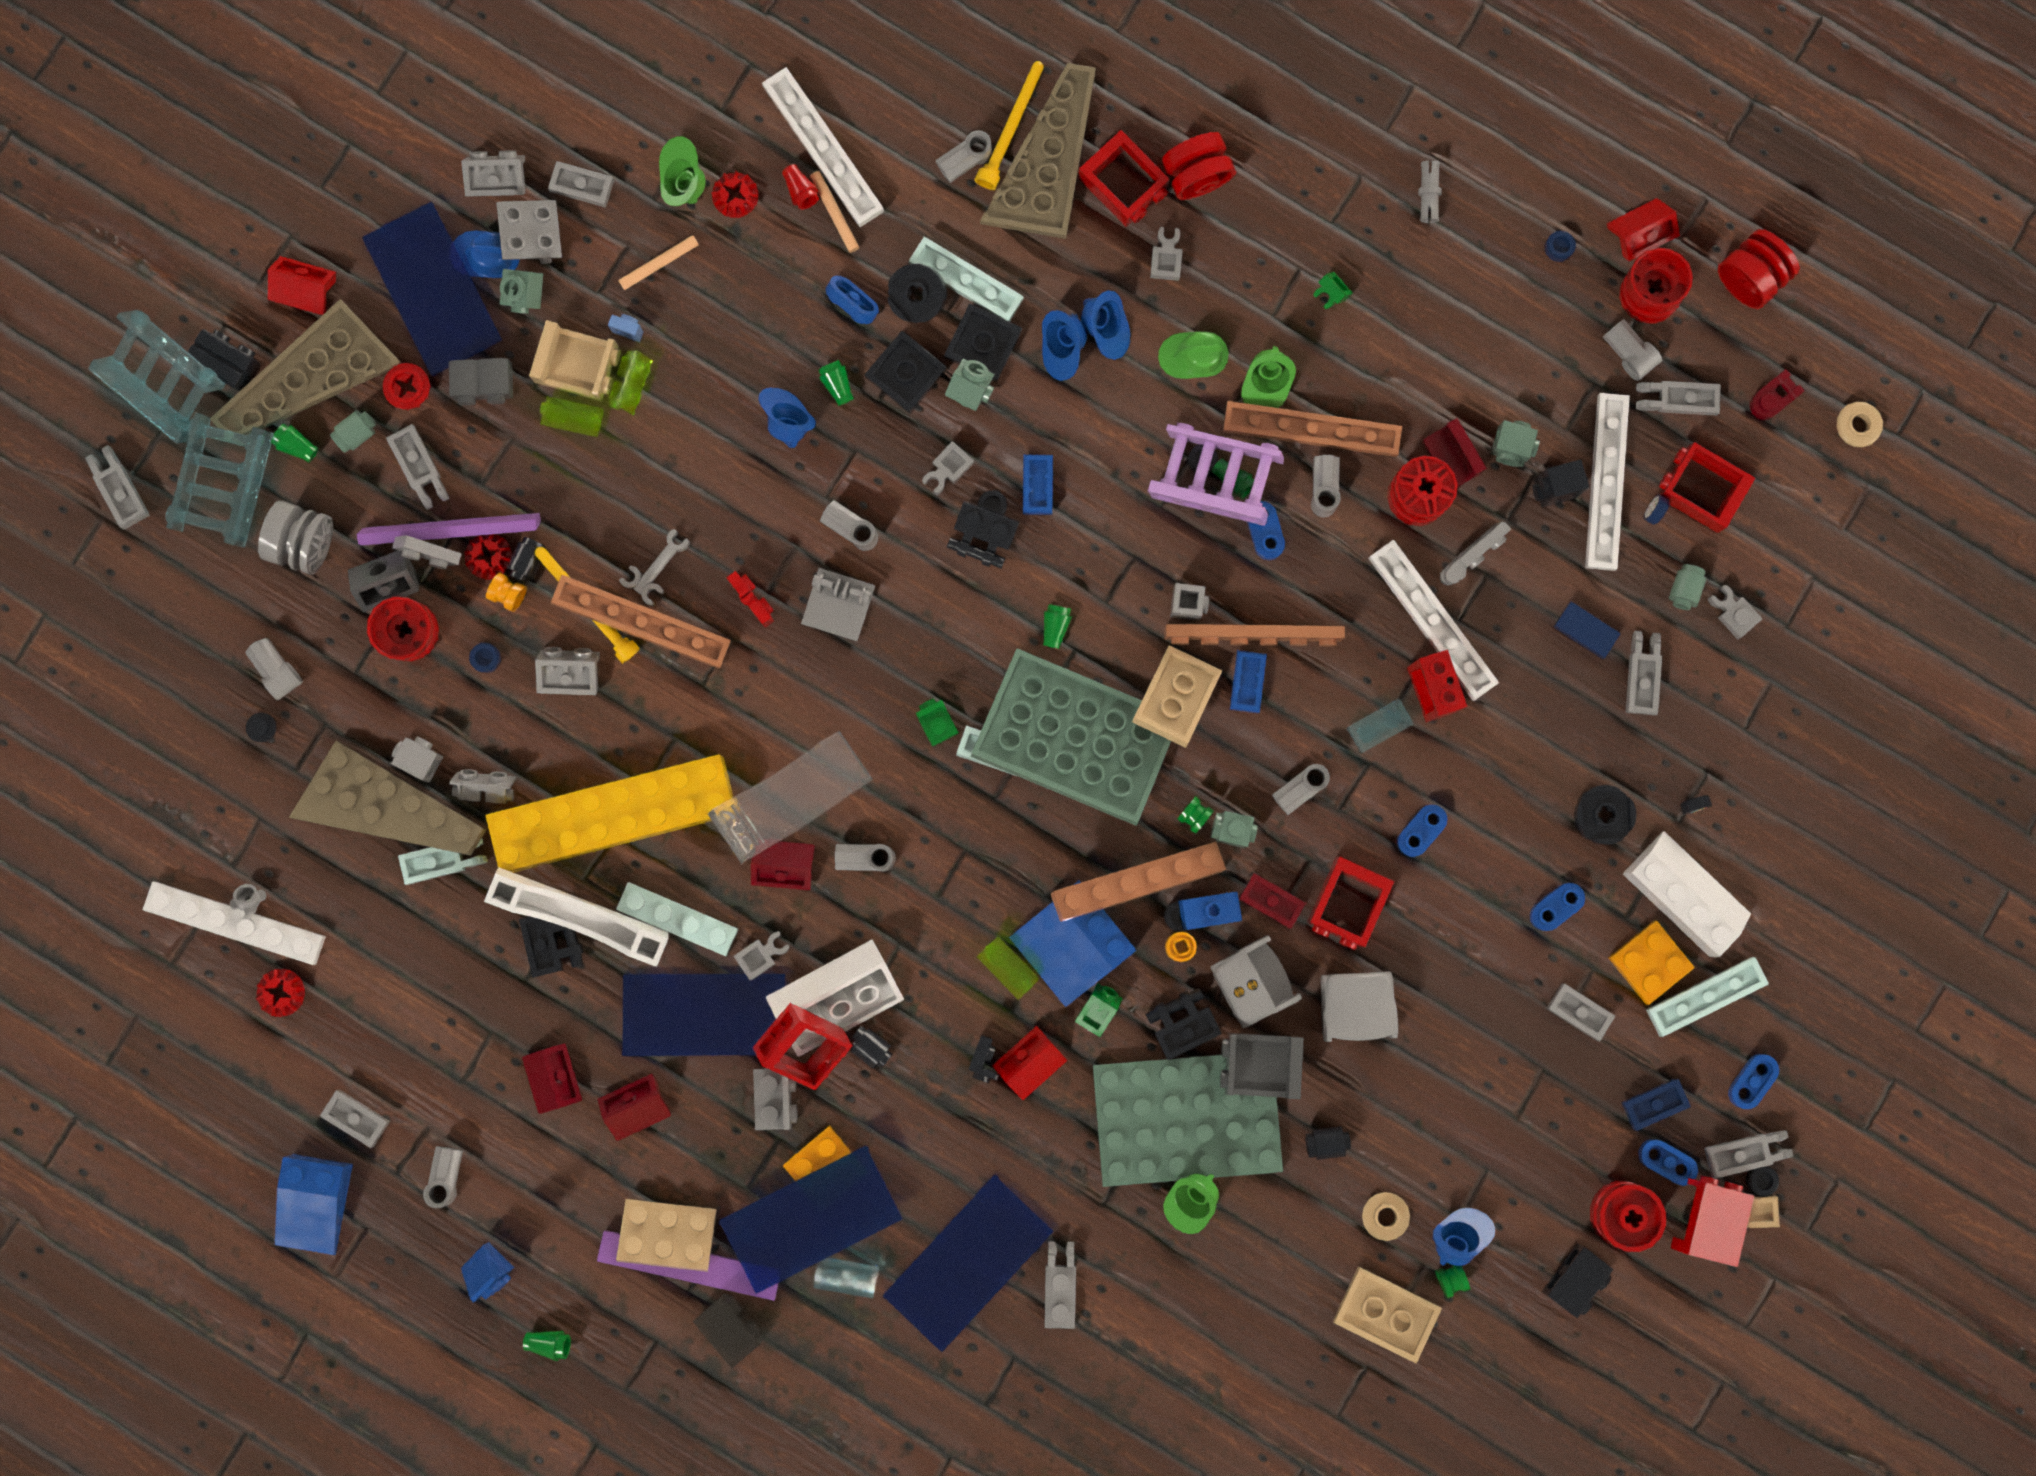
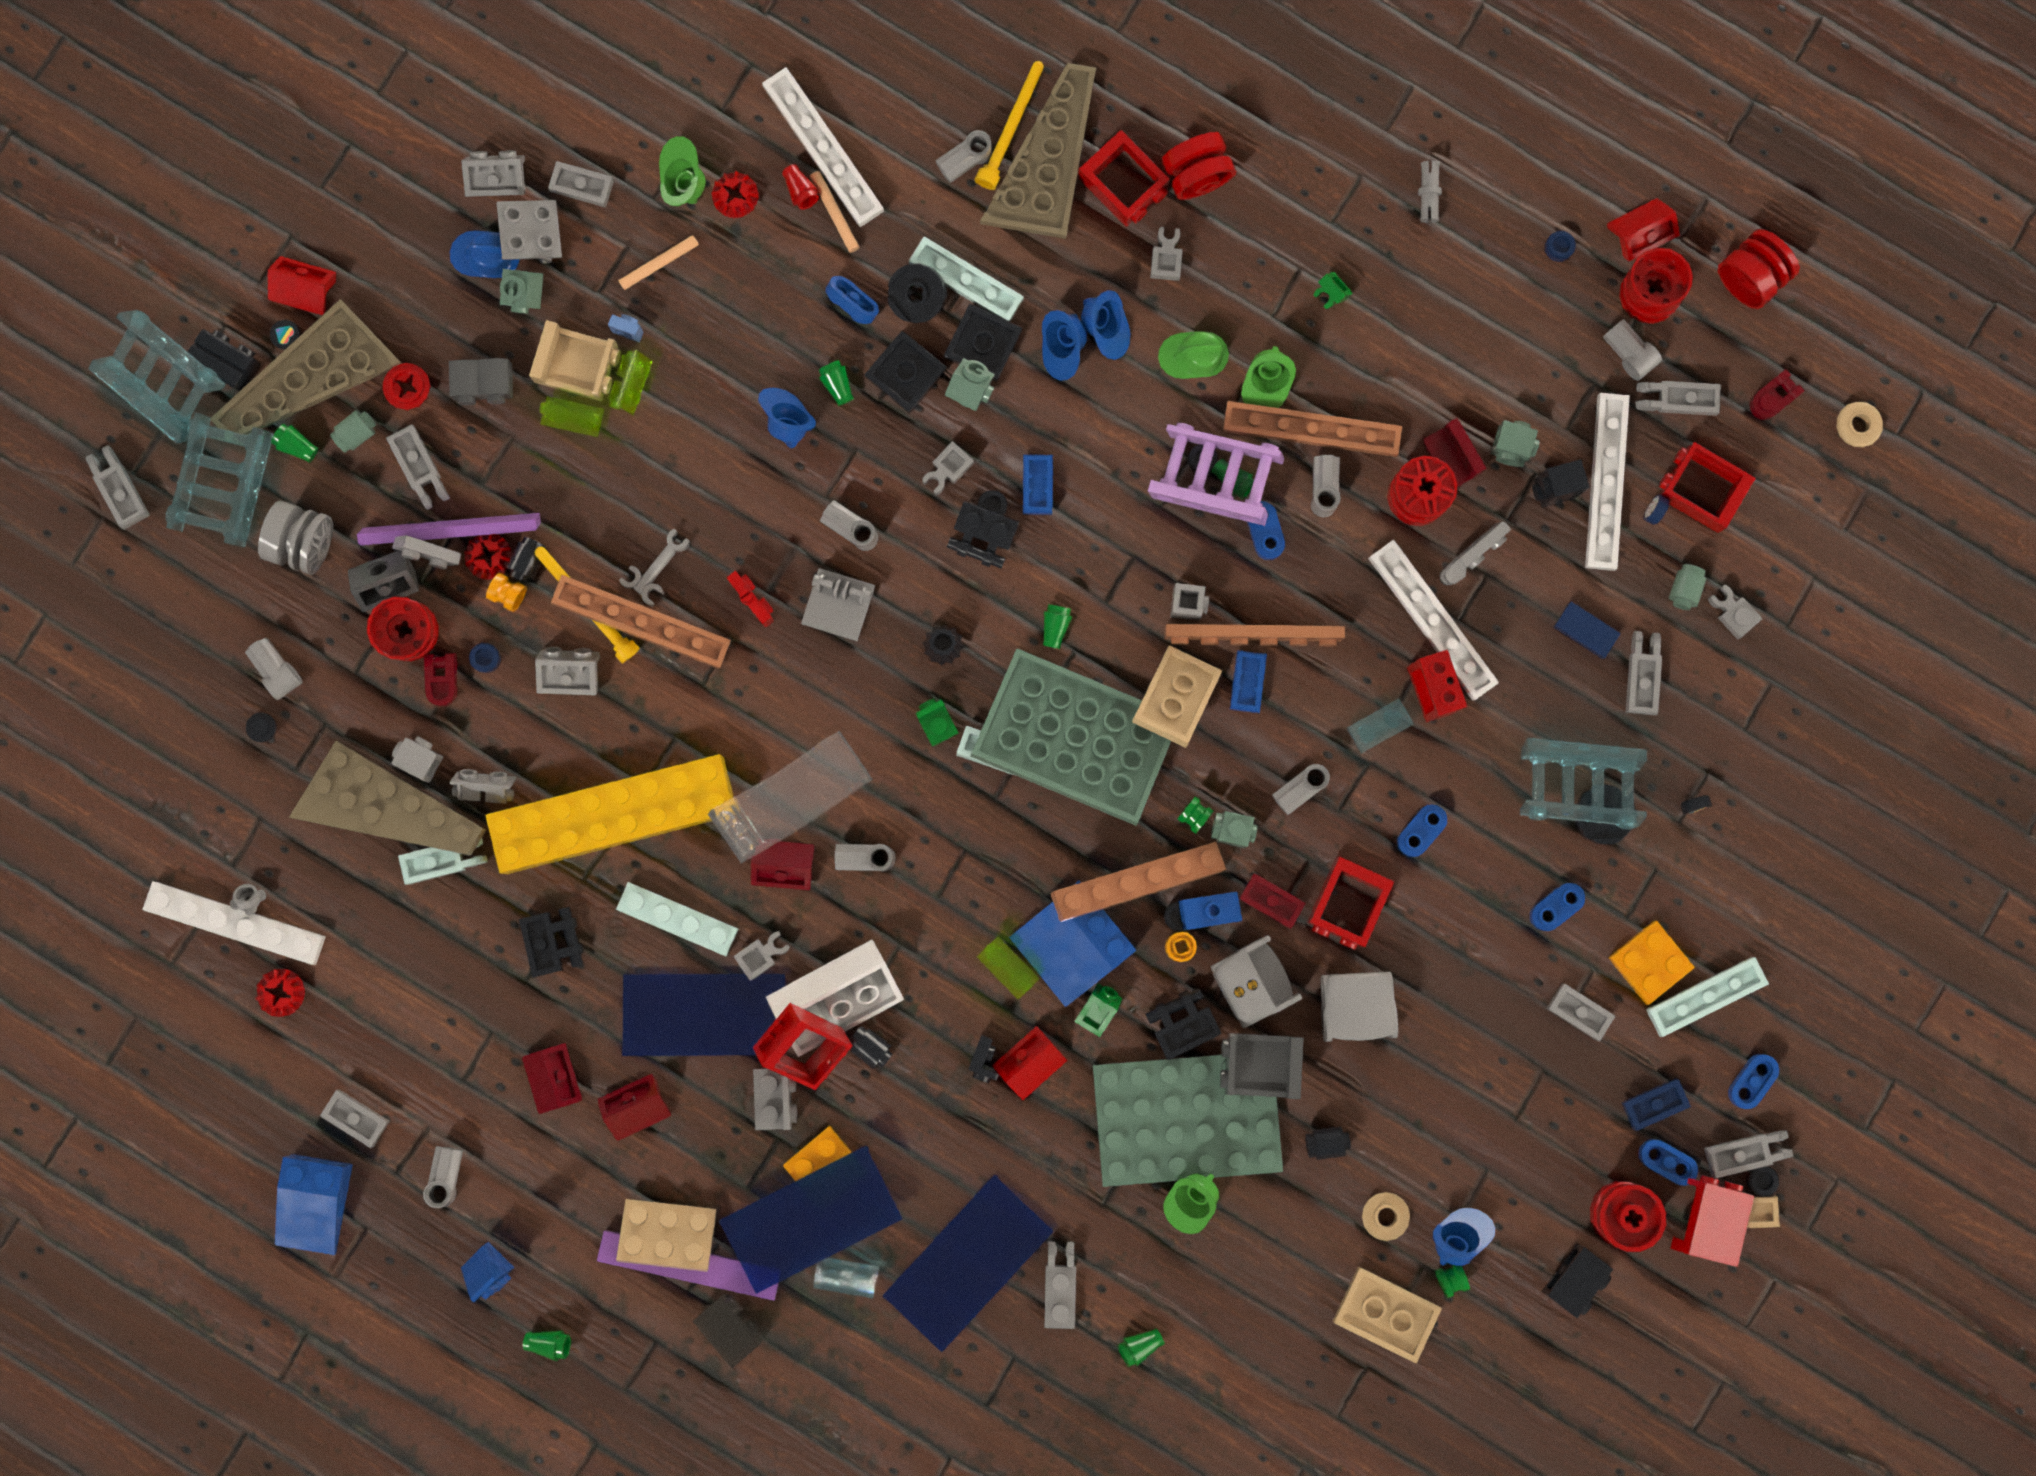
clear blue window [362,201,502,376] -> none
white arch [484,867,669,967] -> none
white slope [1623,831,1751,957] -> none
none -> black tile [270,320,302,351]
none -> dark red plate [424,653,458,707]
none -> black piece [922,624,964,666]
none -> green cone [1117,1328,1165,1367]
none -> clear light blue fence [1520,738,1647,829]

